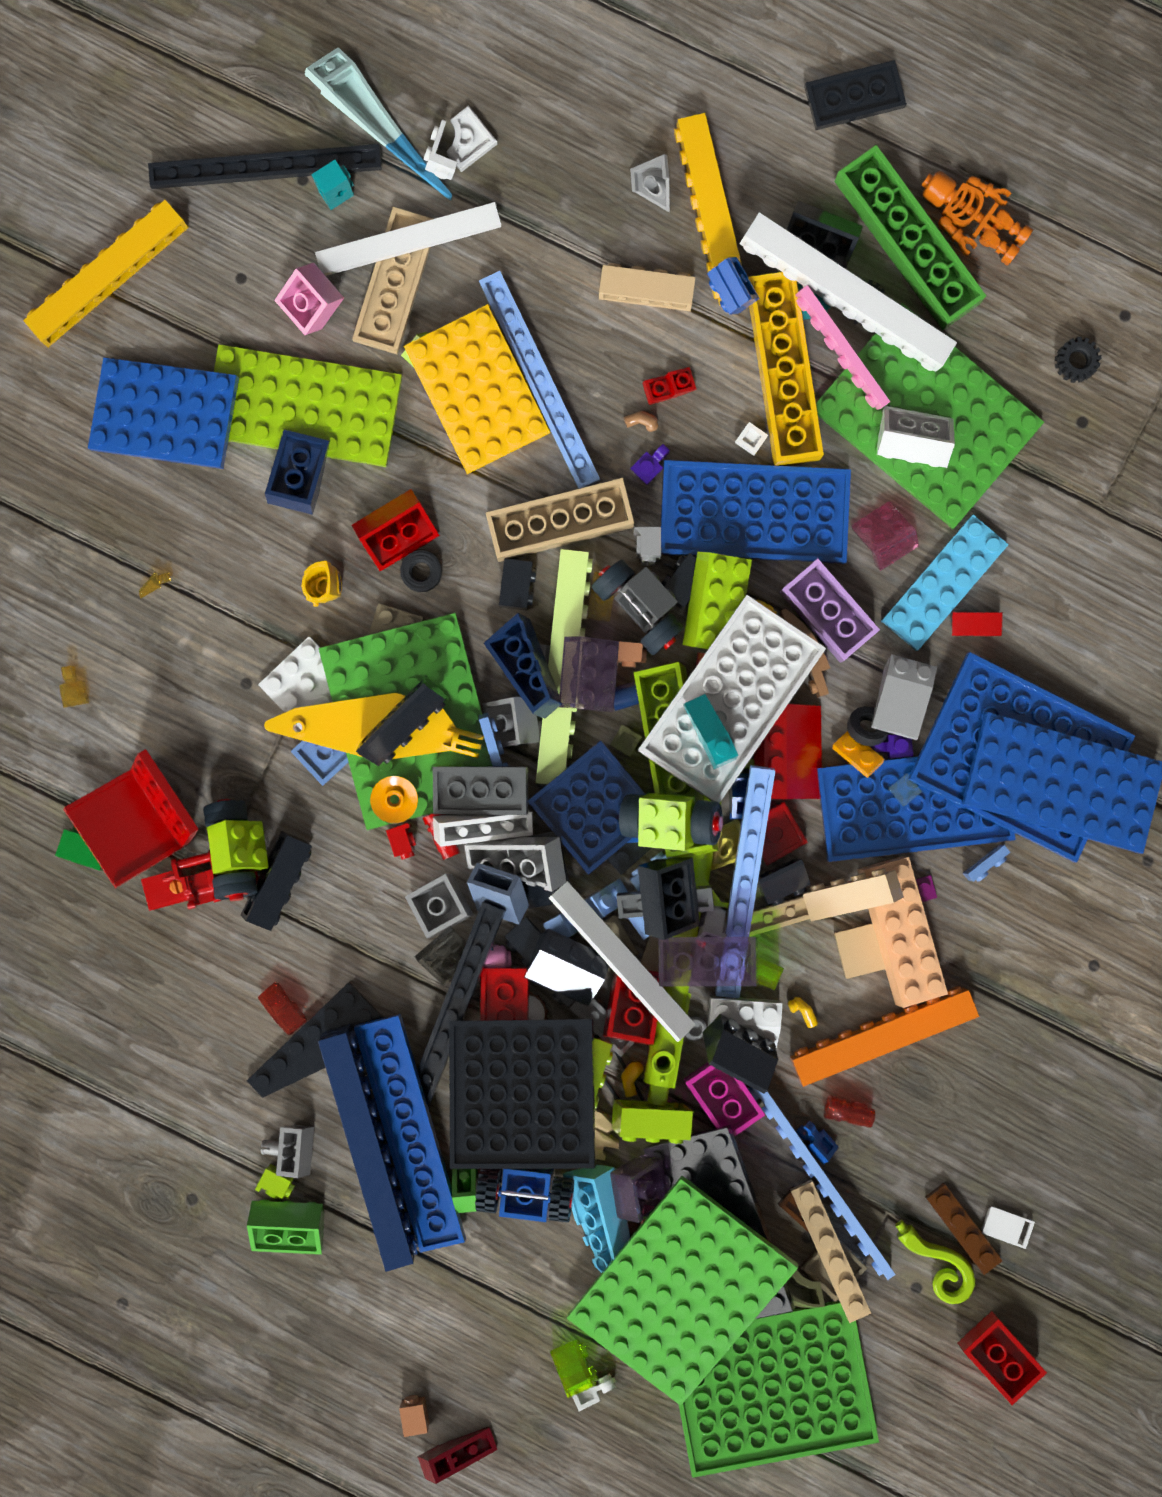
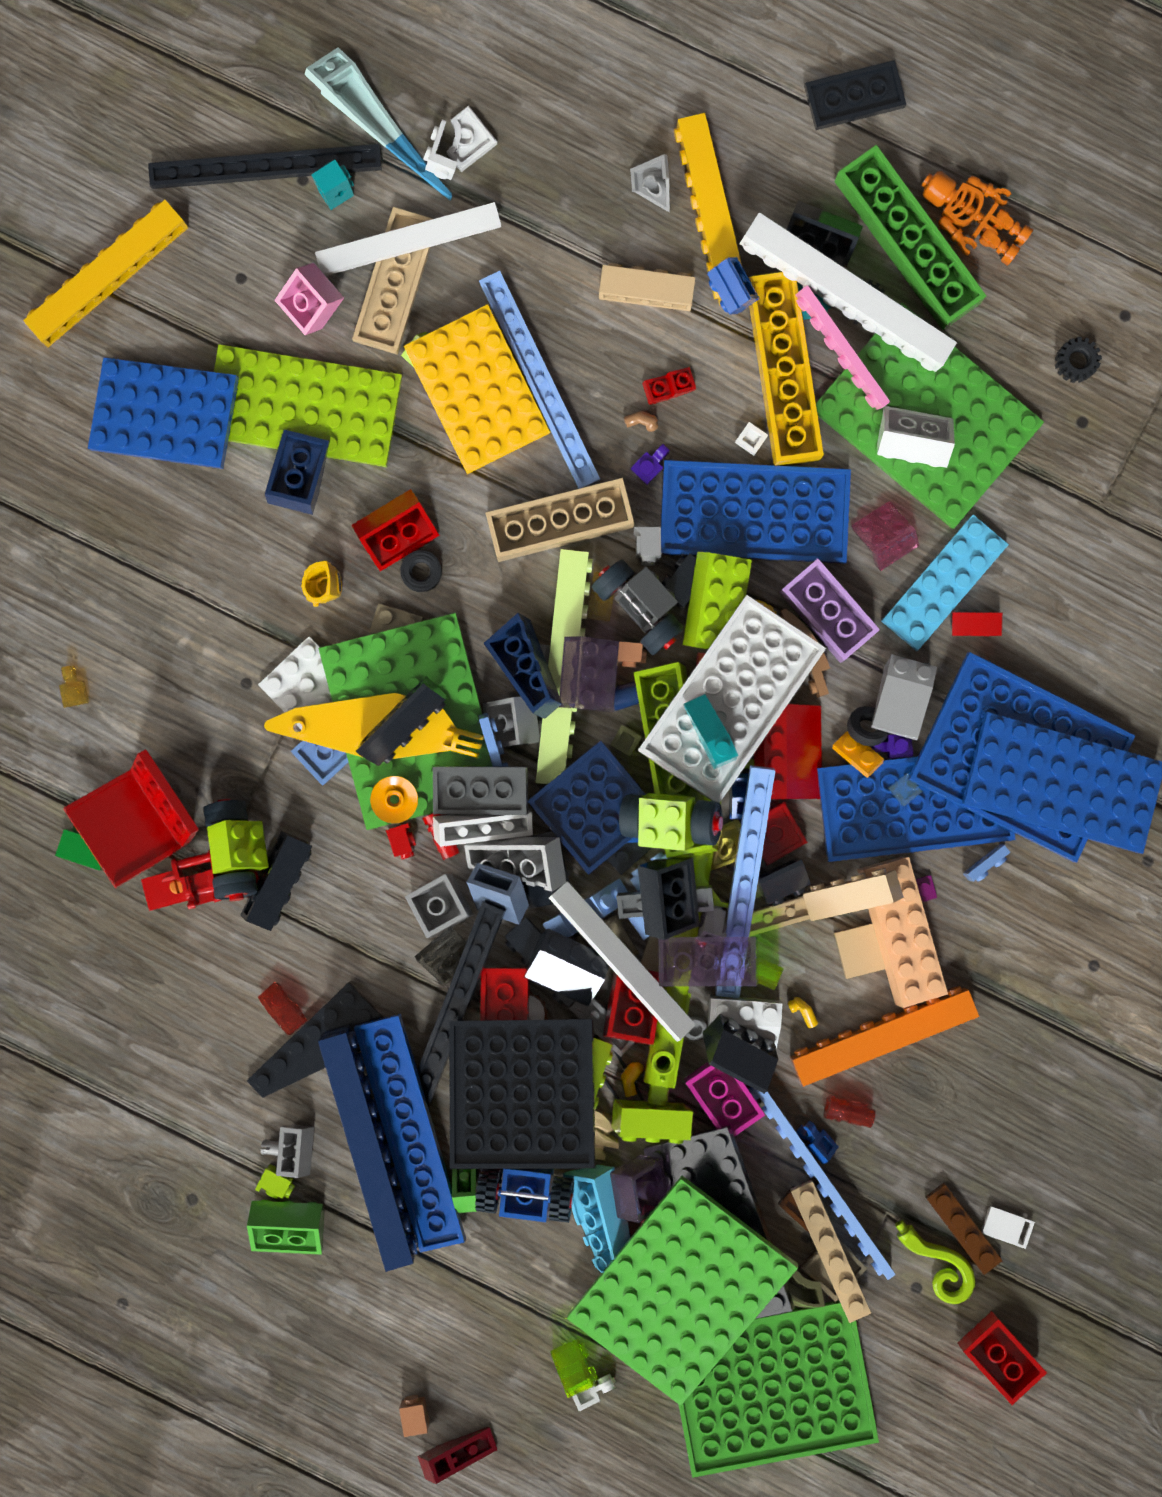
clear yellow bar [139,572,171,599] -> none
bright pink head [484,945,511,969] -> none
black brick [499,558,537,611] -> none

